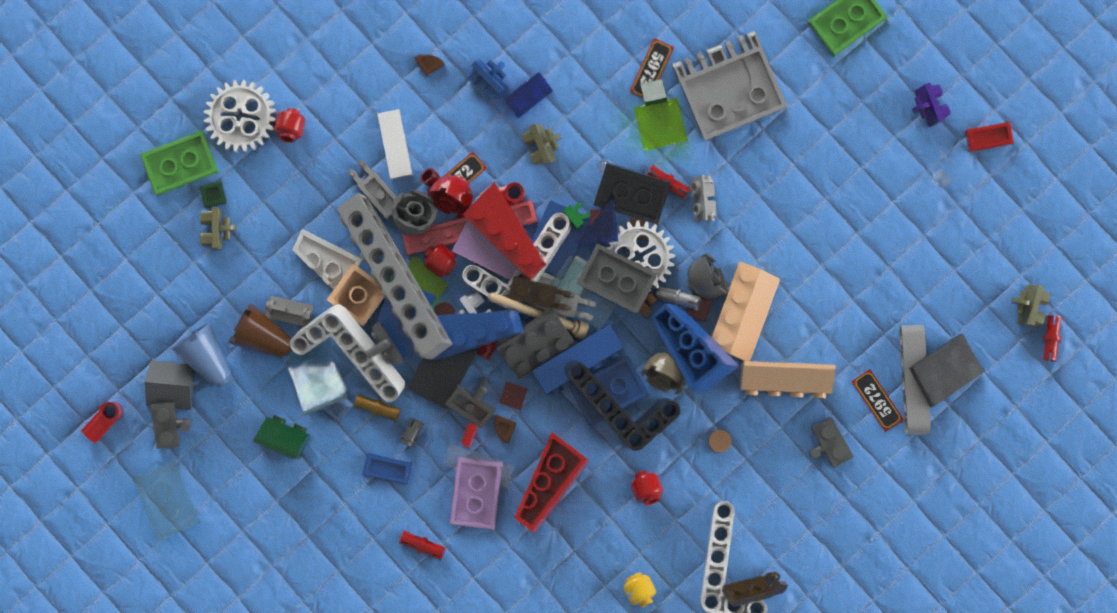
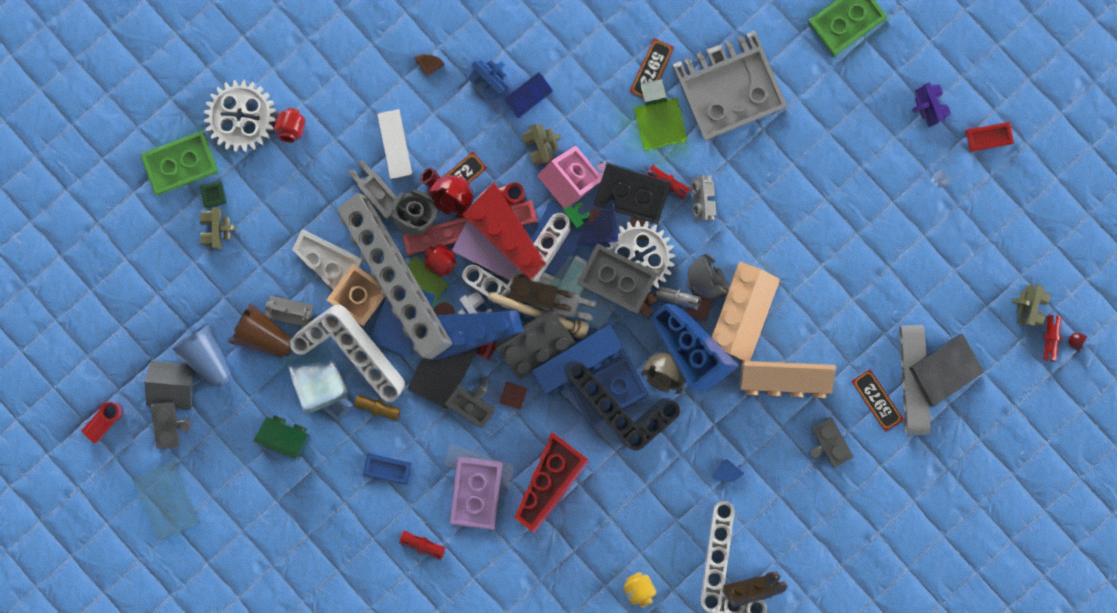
dark grey plate [365,322,405,365] -> none
dark grey pin [400,417,424,448] -> none
red tile [461,423,479,448] -> none
reddish brown tile [494,415,517,444] -> none
red head [630,470,664,506] -> none
medium nougat tile [708,430,731,453] -> none
none -> bright pink slope [537,146,602,209]
none -> blue tile [712,459,744,482]
none -> dark red hinge [1068,332,1088,352]

